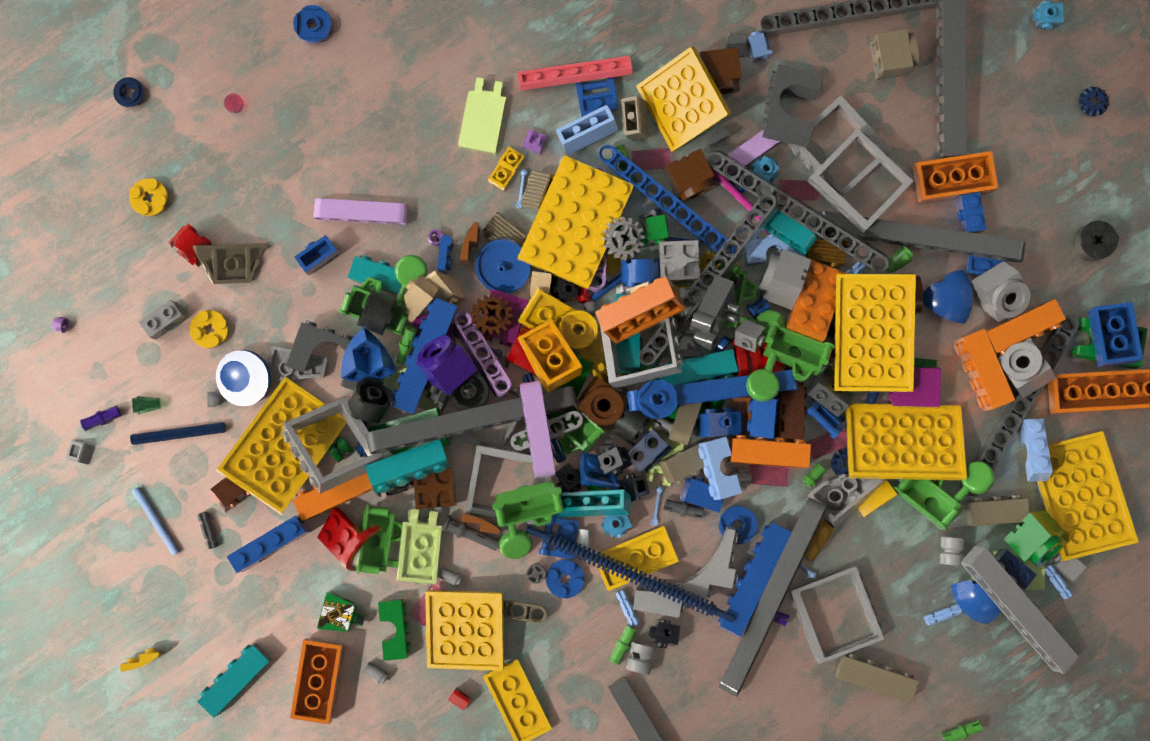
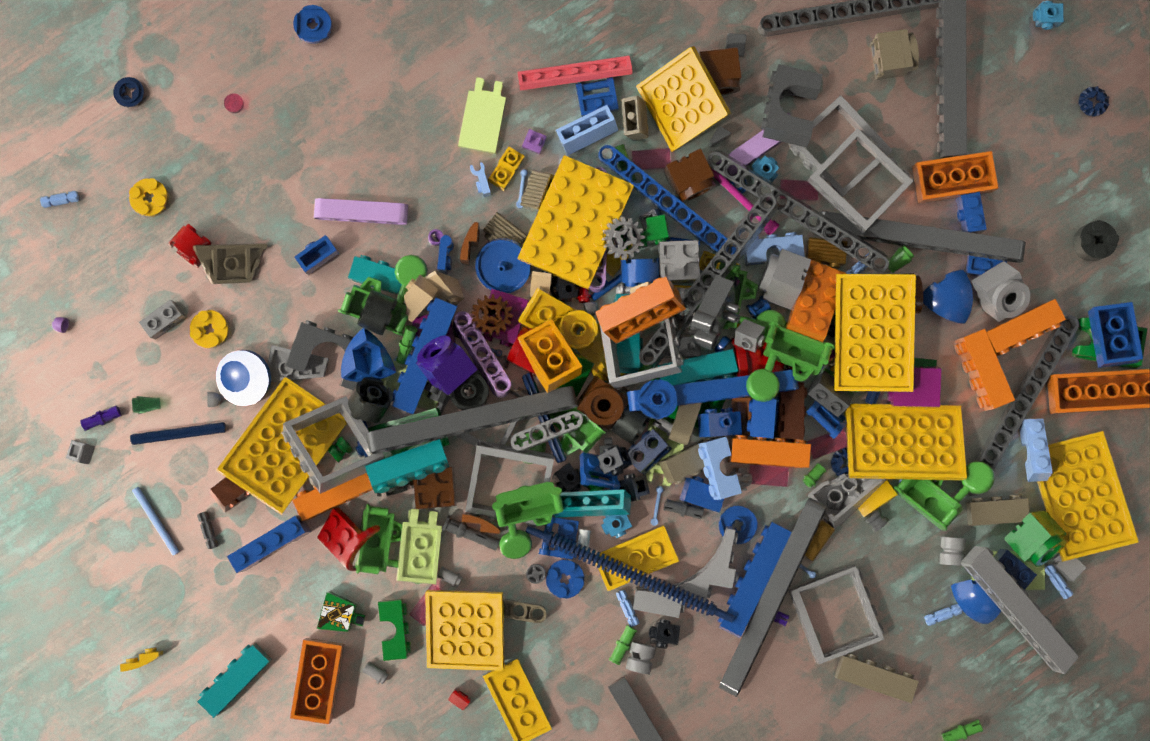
lavender beam [520,380,555,478] -> none
medium blue brick [747,31,773,62] -> none
teal beam [764,210,817,255] -> none
light grey piece [998,338,1056,398] -> none
none -> light blue axle [40,191,79,208]
none -> light blue plate [470,162,491,197]
none -> dark grey wheel [864,508,889,532]

